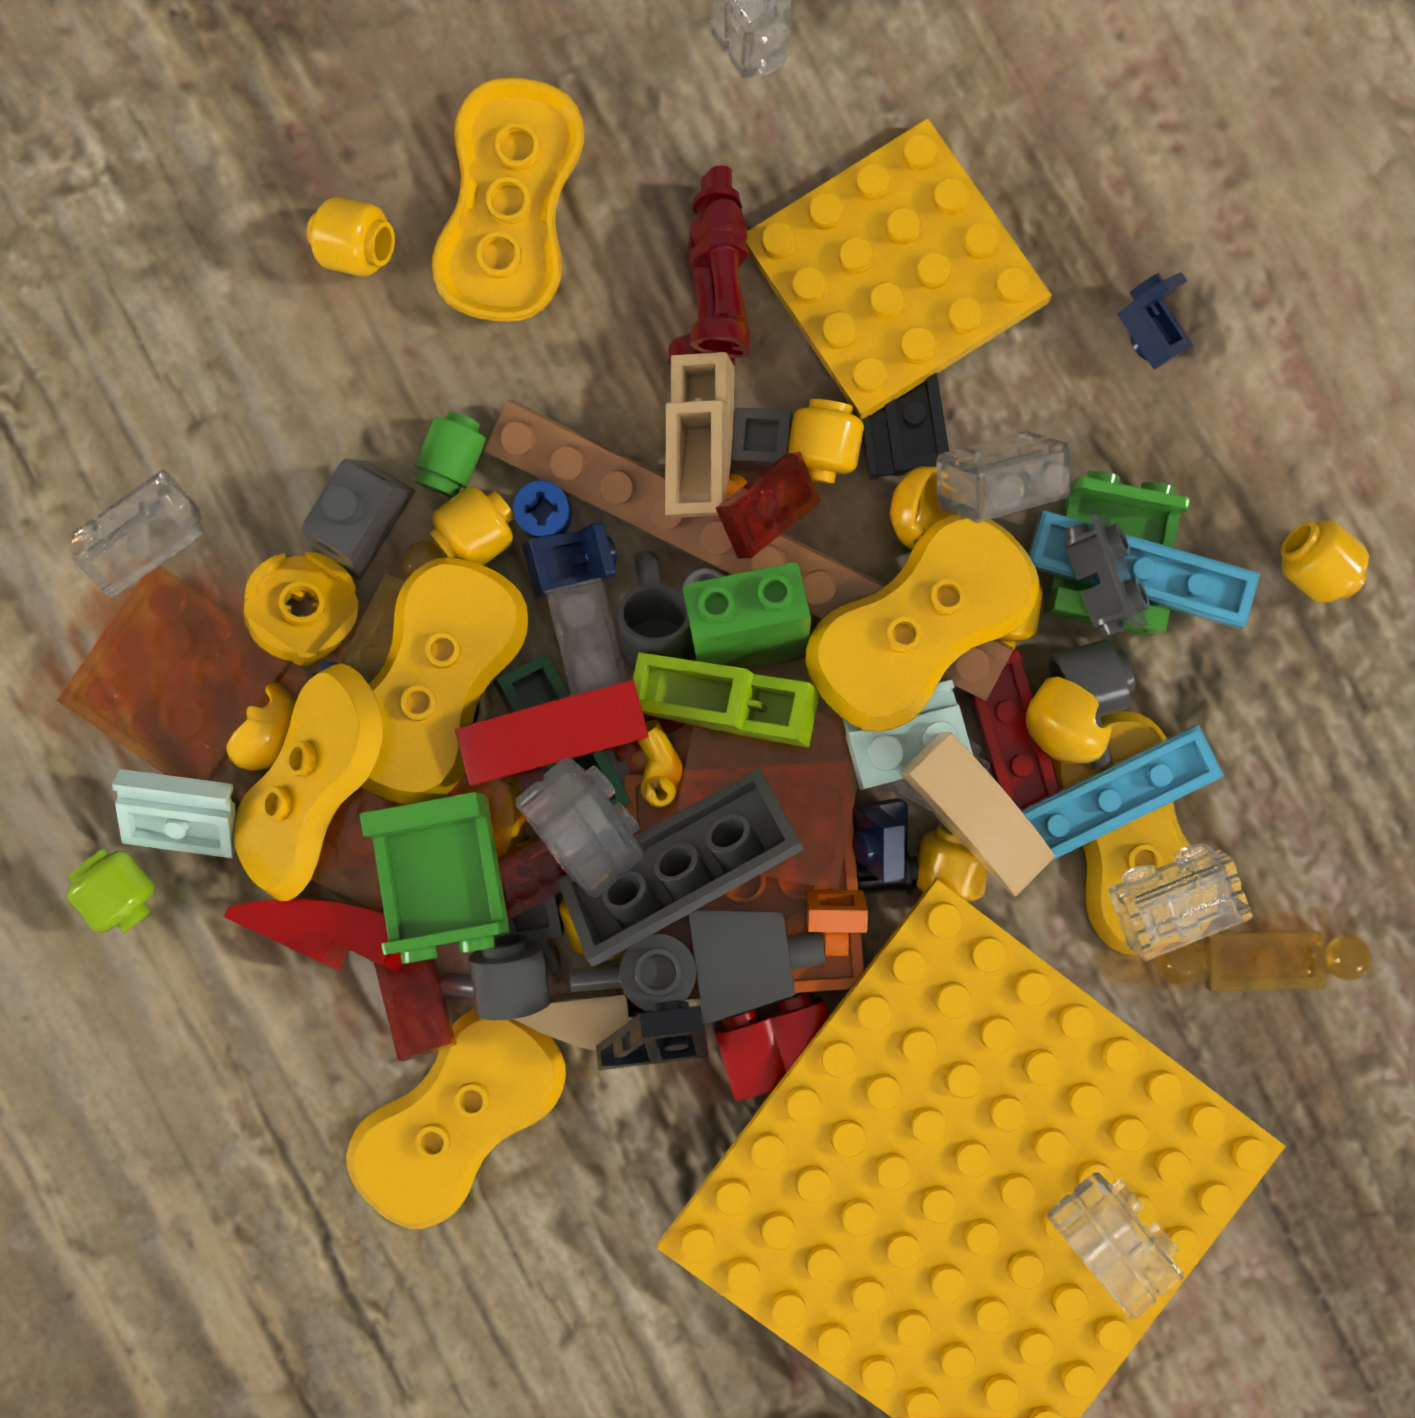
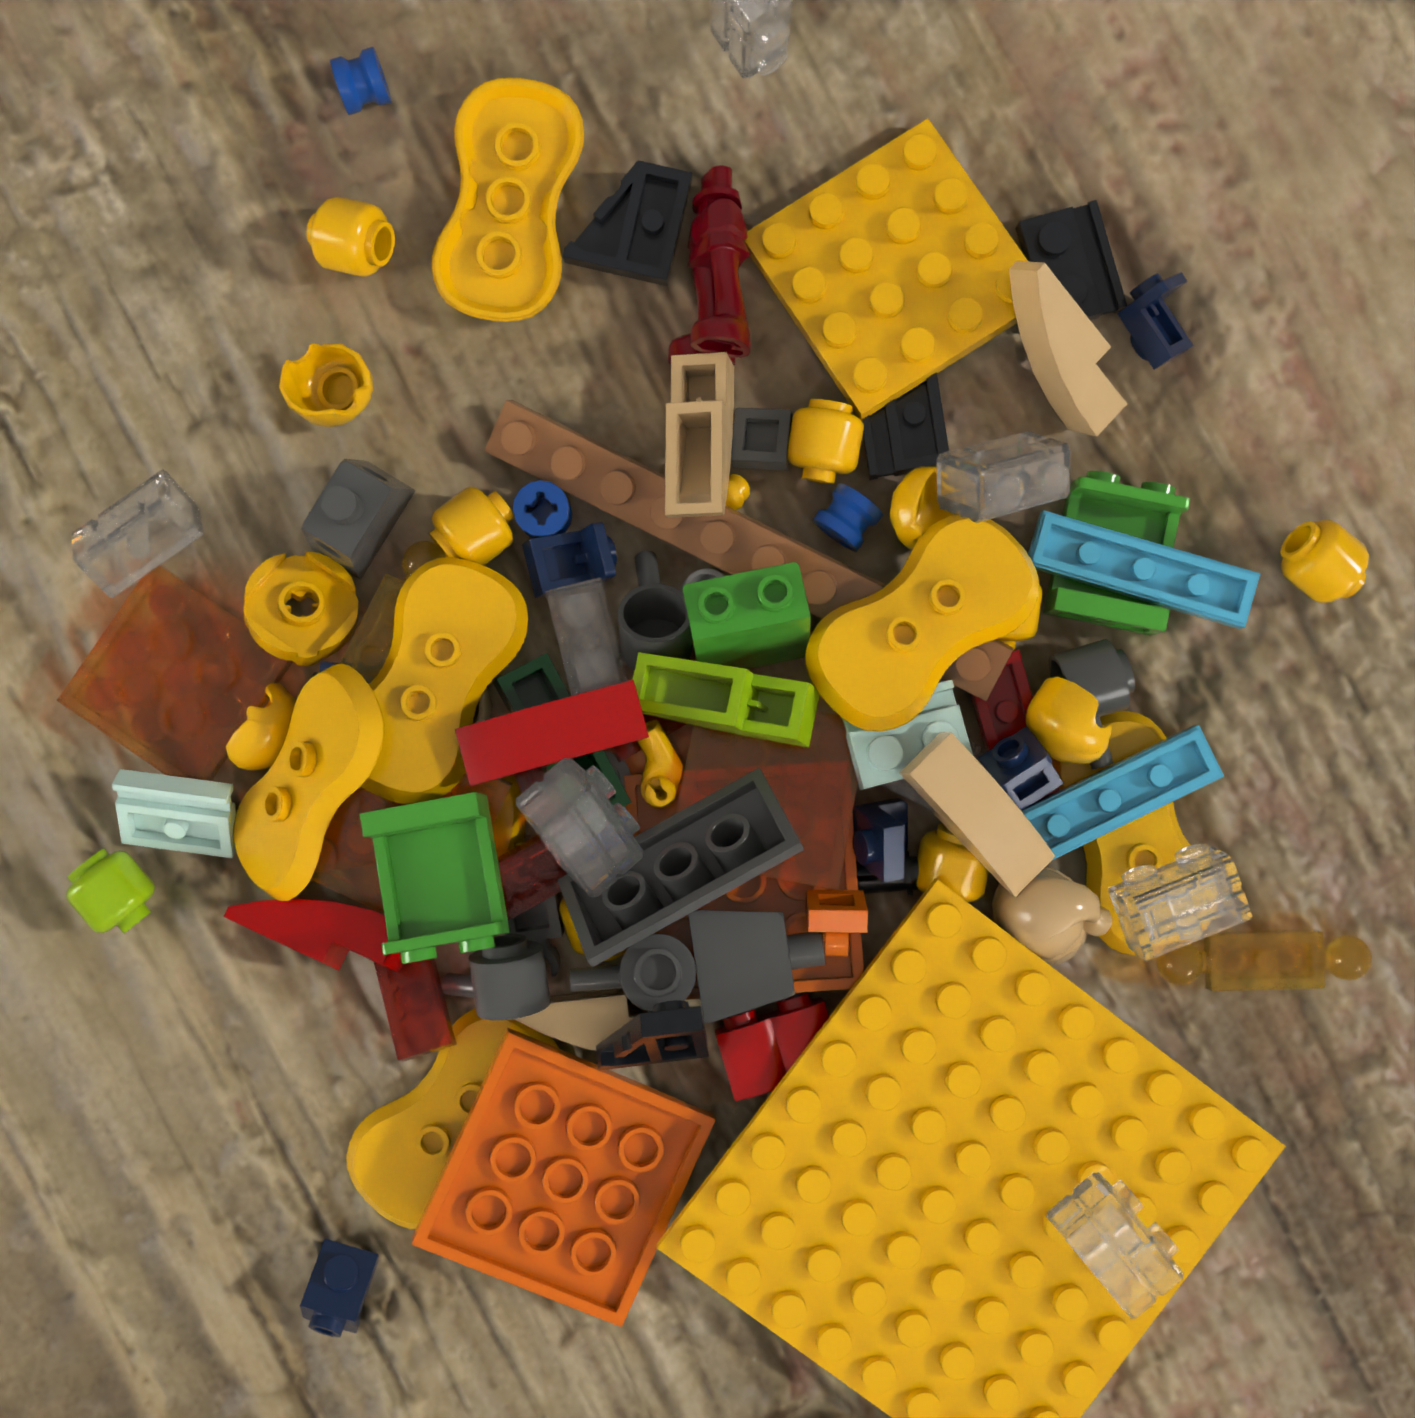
bright green brick [414,411,486,498] -> none
clear red plate [715,452,821,559] -> none
dark grey hinge [1063,514,1150,638] -> none
none -> yellow hair [279,343,373,428]
none -> dark blue bracket [300,1239,379,1337]
none -> blue wheel [330,47,392,115]
none -> orange plate [412,1028,716,1327]
none -> black wing [563,160,692,286]
none -> blue wheel [812,483,884,552]
none -> dark blue bracket [978,726,1064,811]
none -> tan piece [991,866,1112,967]
none -> tan slope [1009,261,1127,437]
none -> black plate [1015,200,1127,320]

